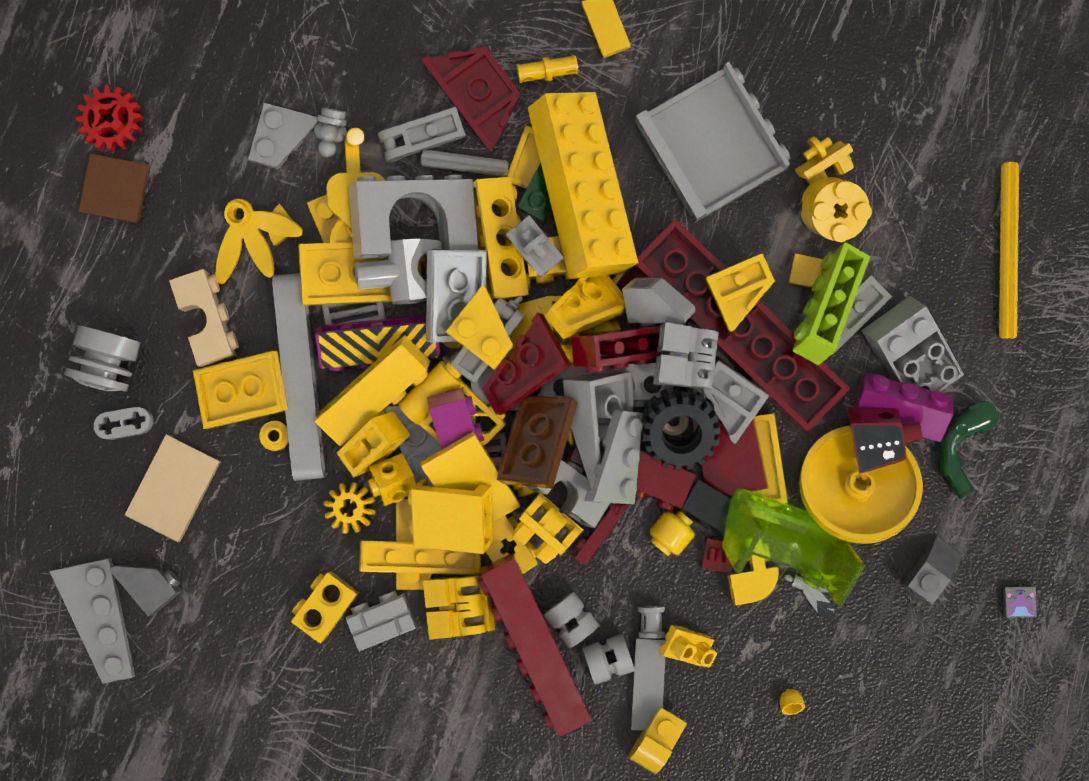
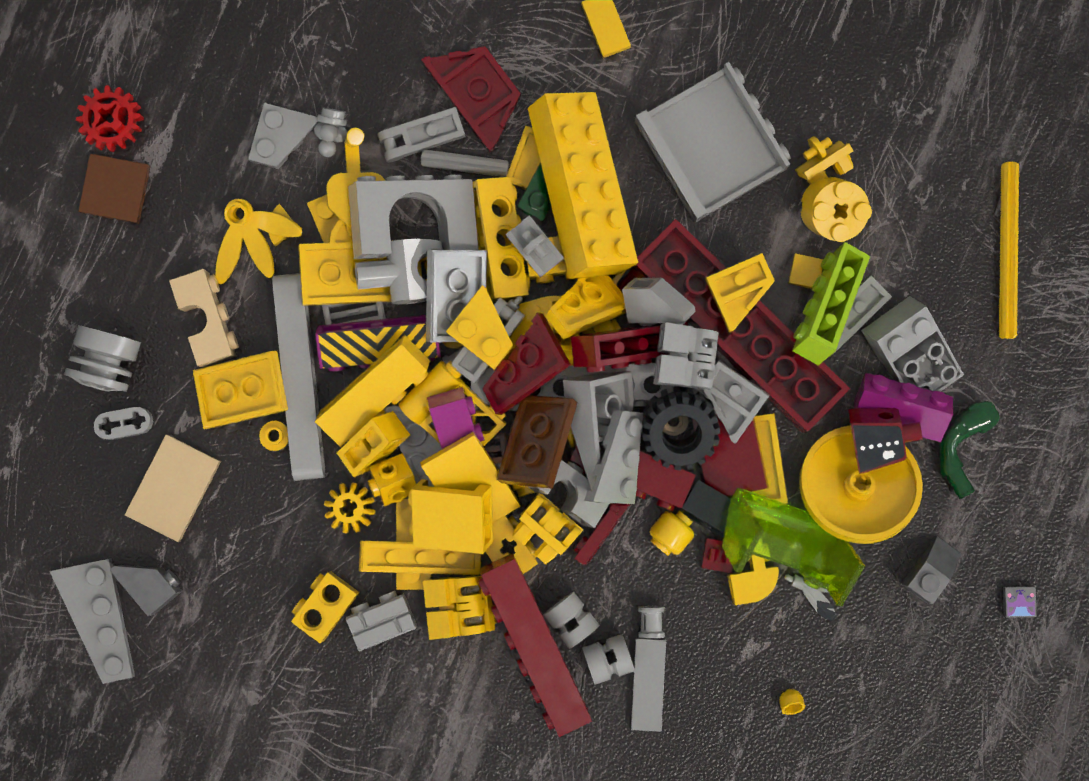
yellow pin [516,55,578,83] -> none
yellow brick [628,706,687,774] -> none
yellow hips [658,625,717,668] -> none

